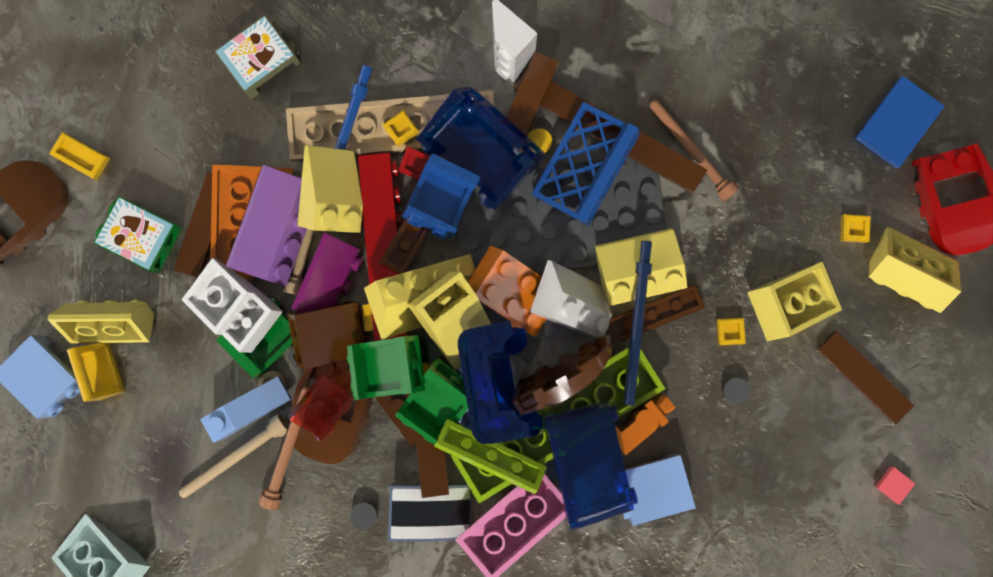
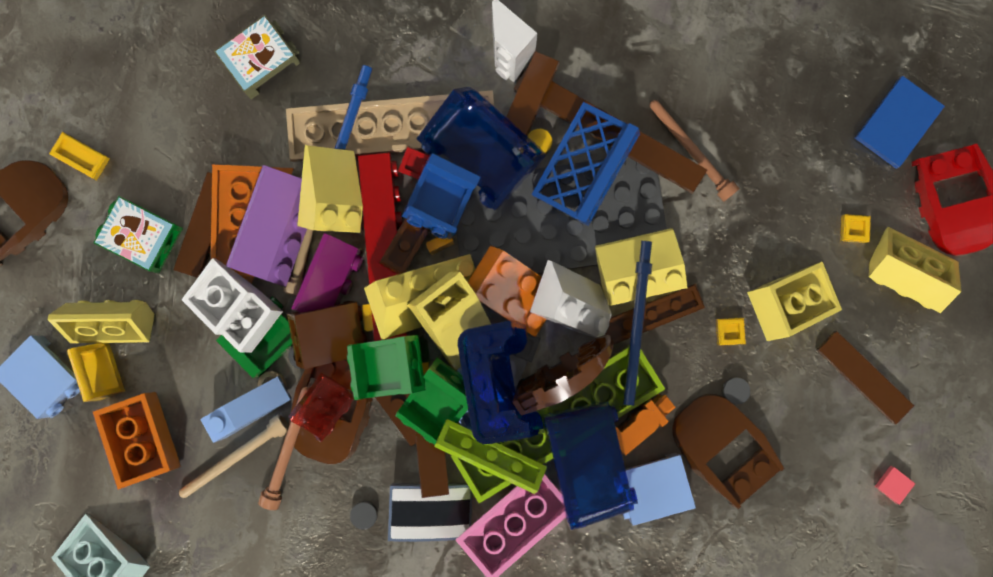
yellow tile [382,110,419,147] -> none
none -> orange brick [93,392,181,490]
none -> light orange tile [426,237,454,255]
none -> reddish brown slope [672,394,785,509]

